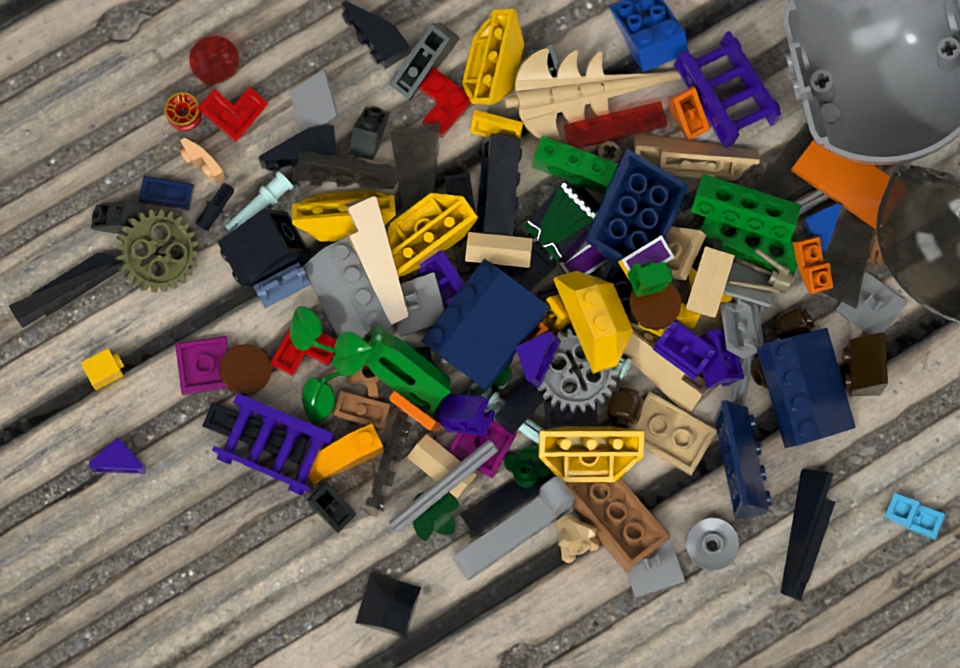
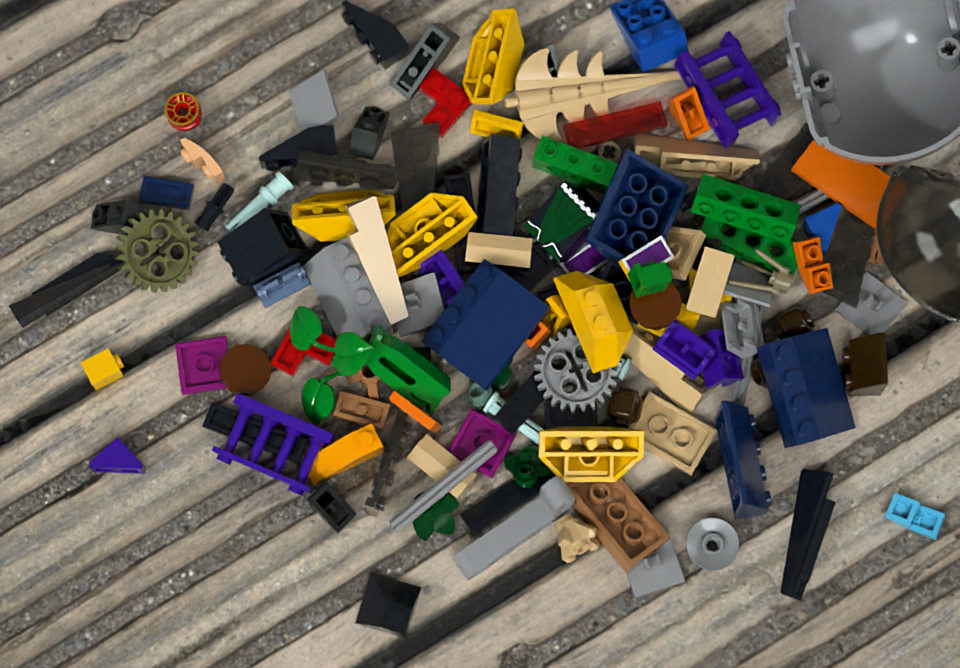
clear red plate [189,36,239,85] -> none
red plate [197,87,269,142] -> none
dark purple hinge [435,394,495,436] -> none
dark purple slope [515,332,561,388] -> none

